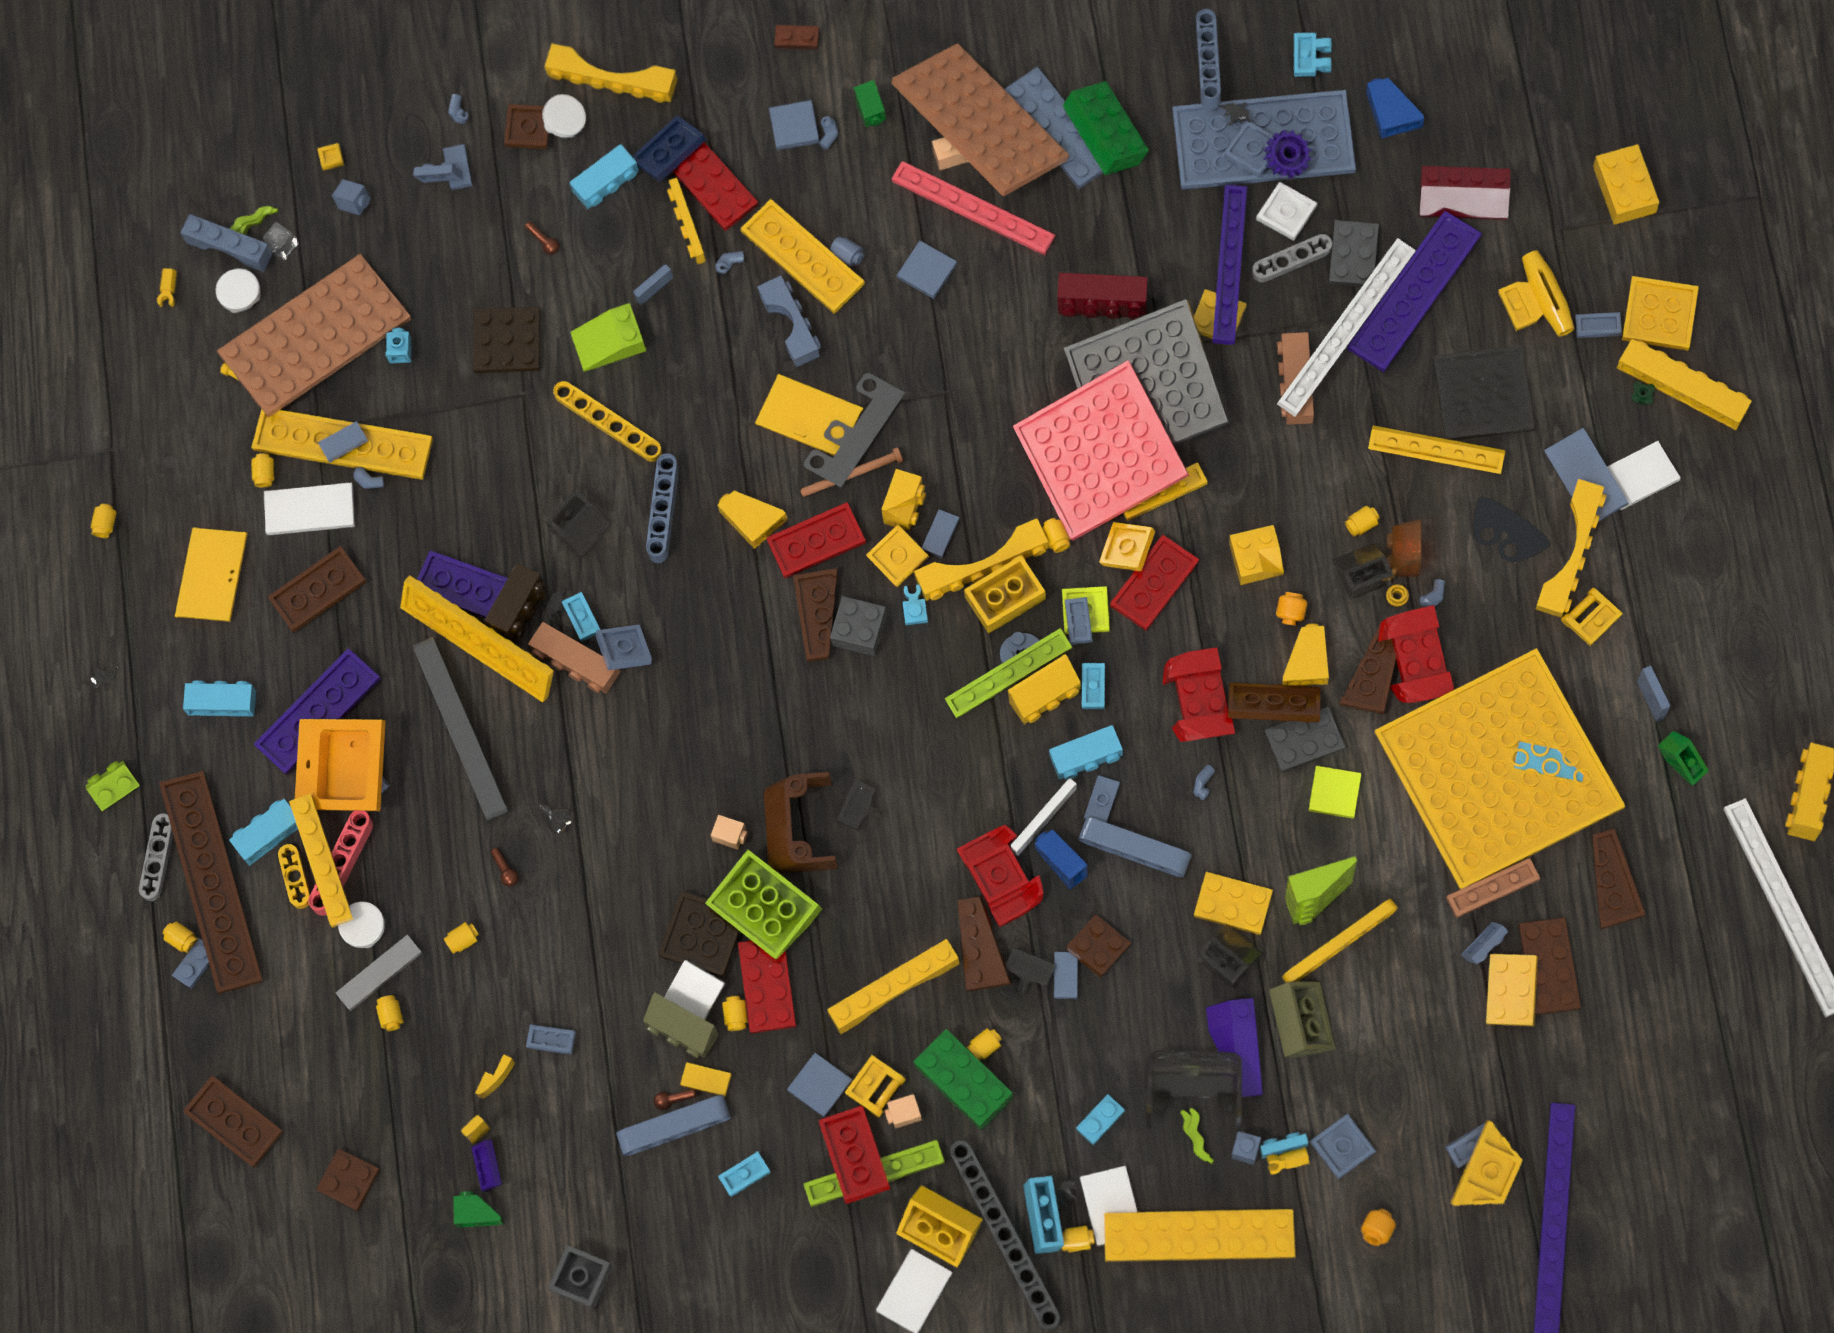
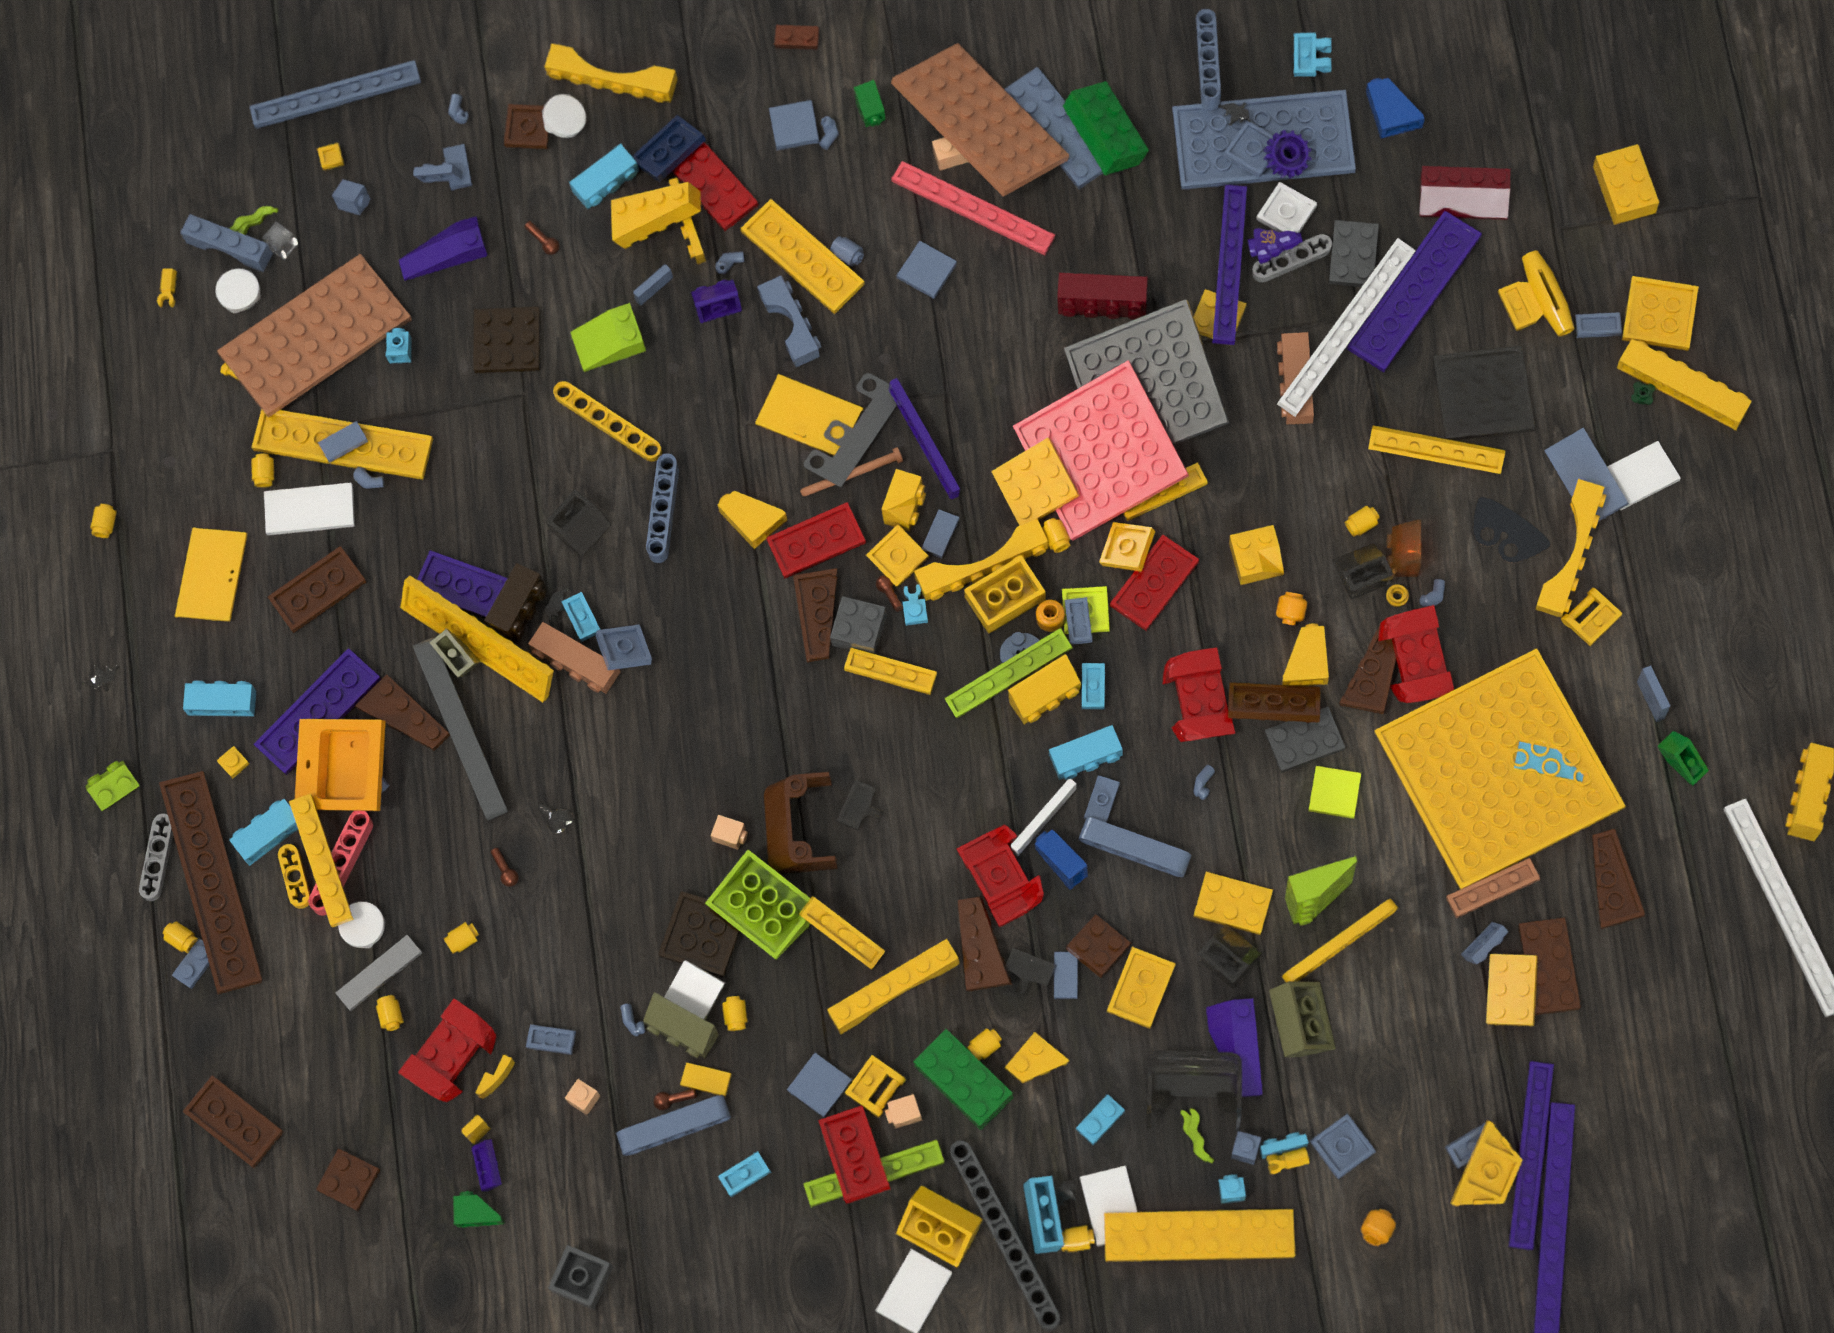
red plate [738,941,796,1034] -> none
none -> yellow plate [217,746,249,779]
none -> sand blue plate [249,60,421,129]
none -> reddish brown wing [355,674,450,751]
none -> red piece [398,998,497,1102]
none -> dark purple wedge [399,216,488,281]
none -> olive slope [430,628,480,677]
none -> light nougat brick [565,1079,600,1115]
none -> yellow wedge [611,182,701,249]
none -> sand blue arm [620,1004,646,1036]
none -> dark purple slope [691,280,742,324]
none -> yellow plate [799,896,885,970]
none -> yellow plate [844,648,937,695]
none -> copper bar [876,575,903,612]
none -> dark purple tile [889,378,960,500]
none -> yellow plate [991,438,1080,526]
none -> yellow wing [1005,1032,1069,1083]
none -> light orange head [1036,599,1065,632]
none -> yellow plate [1107,947,1175,1029]
none -> medium azure brick [1218,1175,1246,1204]
none -> dark purple rock [1248,228,1302,264]
none -> dark purple tile [1509,1061,1554,1251]

